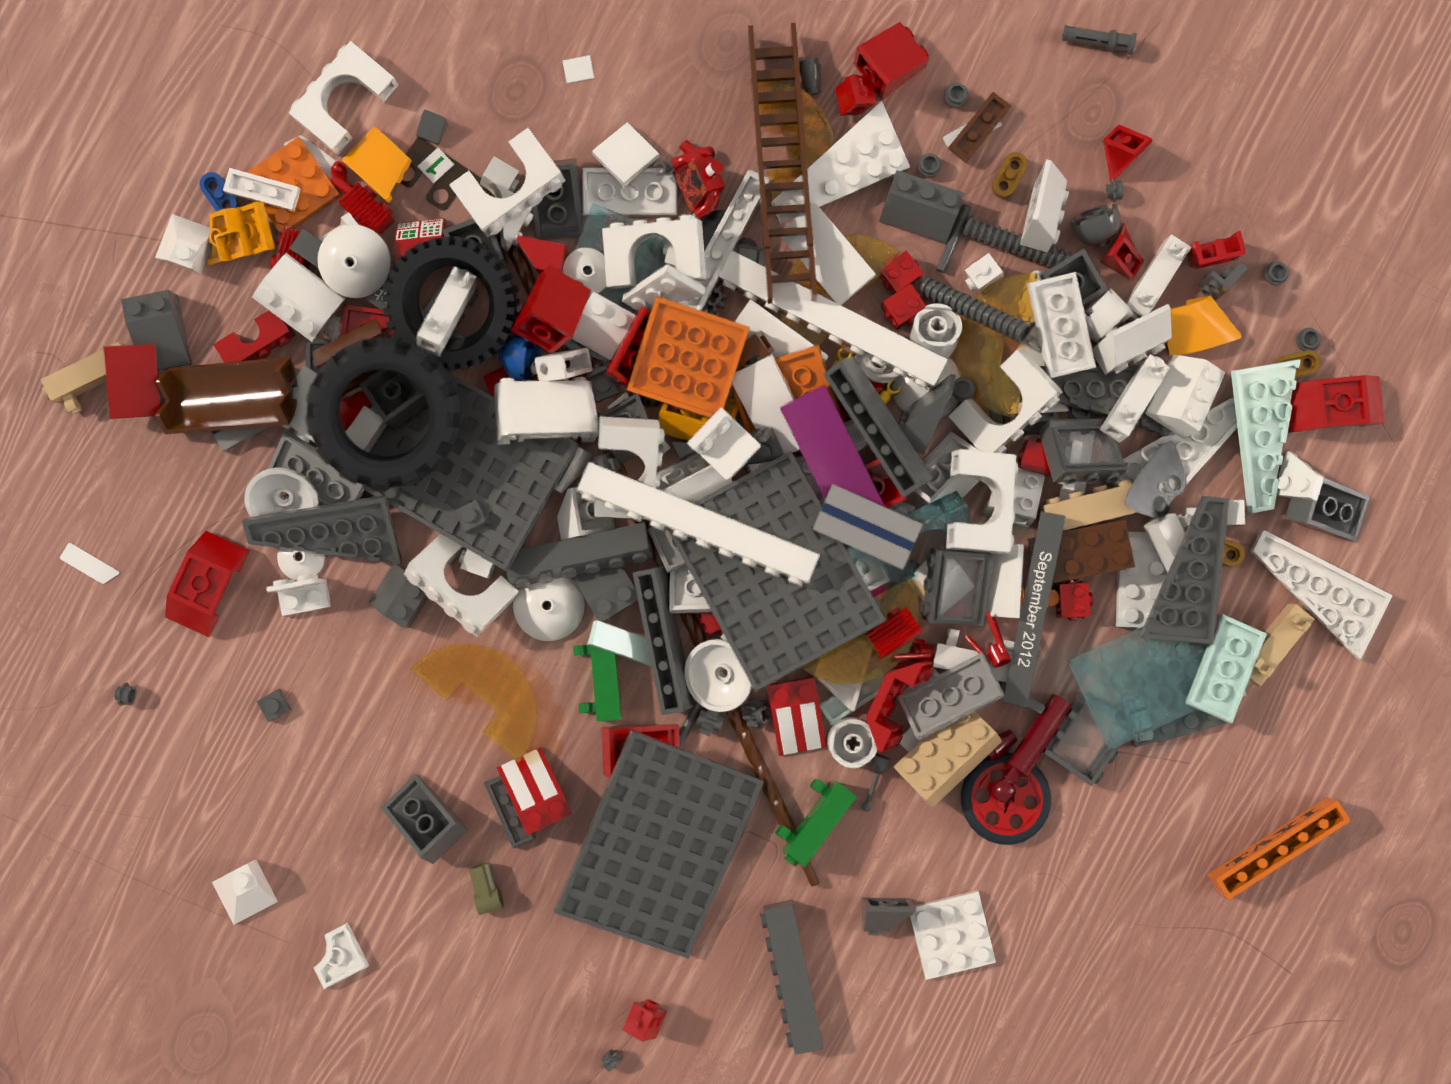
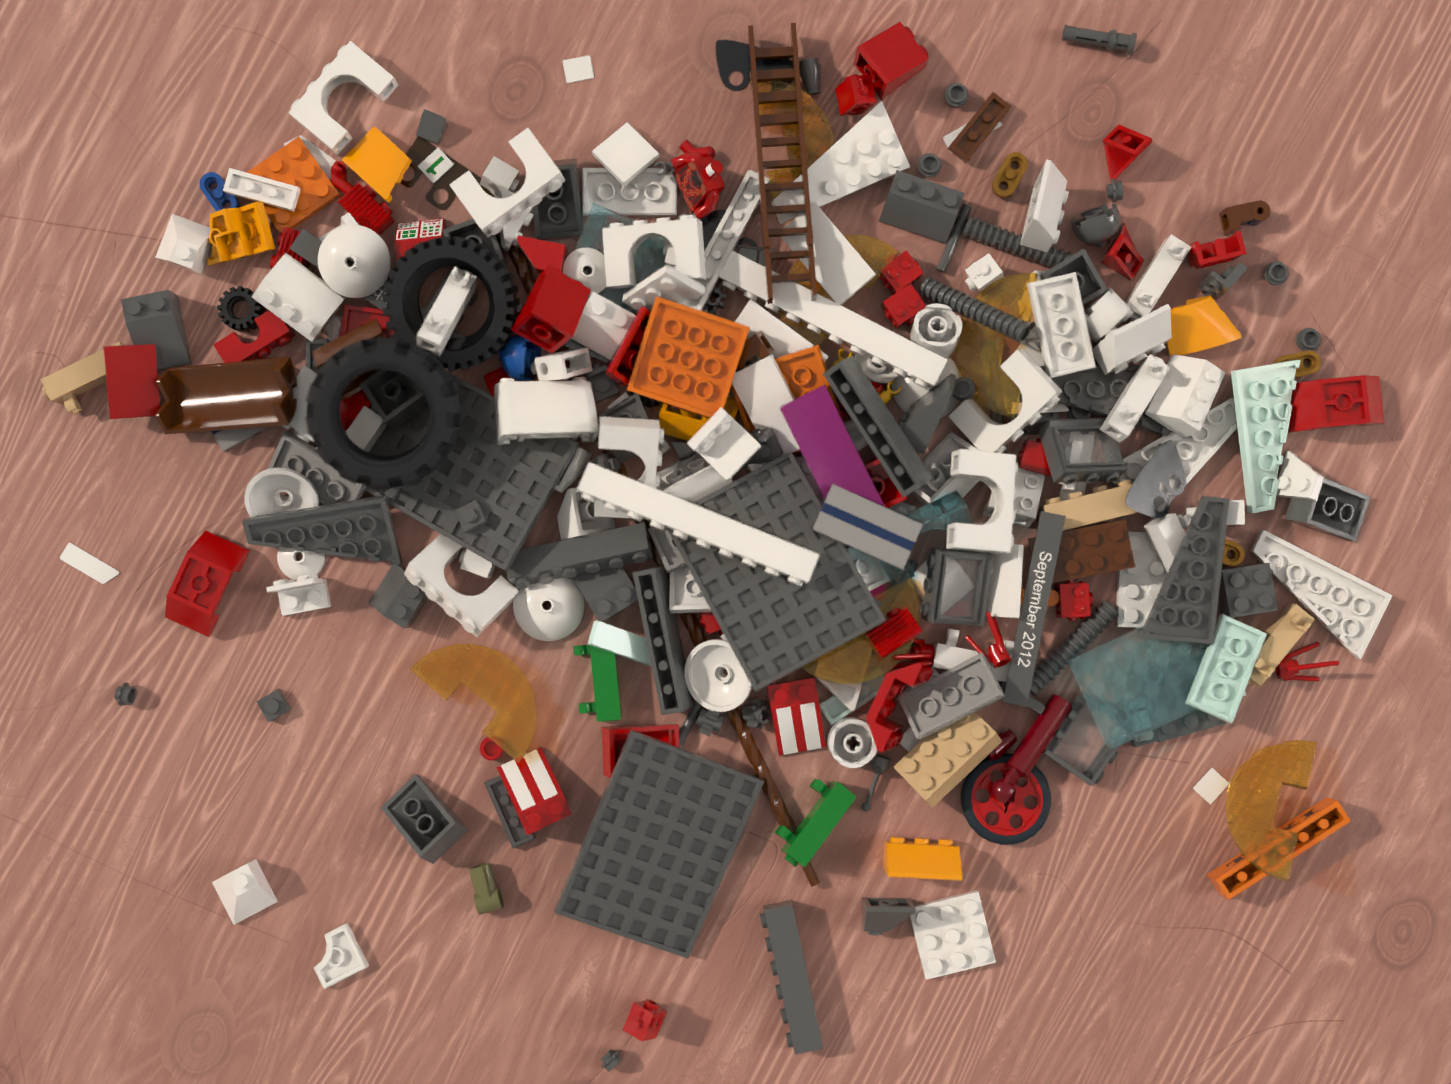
none -> black tyre [217,286,265,332]
none -> red tile [480,736,505,761]
none -> black piece [716,40,800,93]
none -> light orange slope [883,836,962,880]
none -> dark grey piece [1030,601,1119,696]
none -> white sticker [1193,768,1230,805]
none -> dark grey brick [1218,563,1278,618]
none -> reddish brown leg [1219,201,1271,236]
none -> clear yellow plate [1226,740,1317,883]
none -> red plant [1275,642,1340,682]

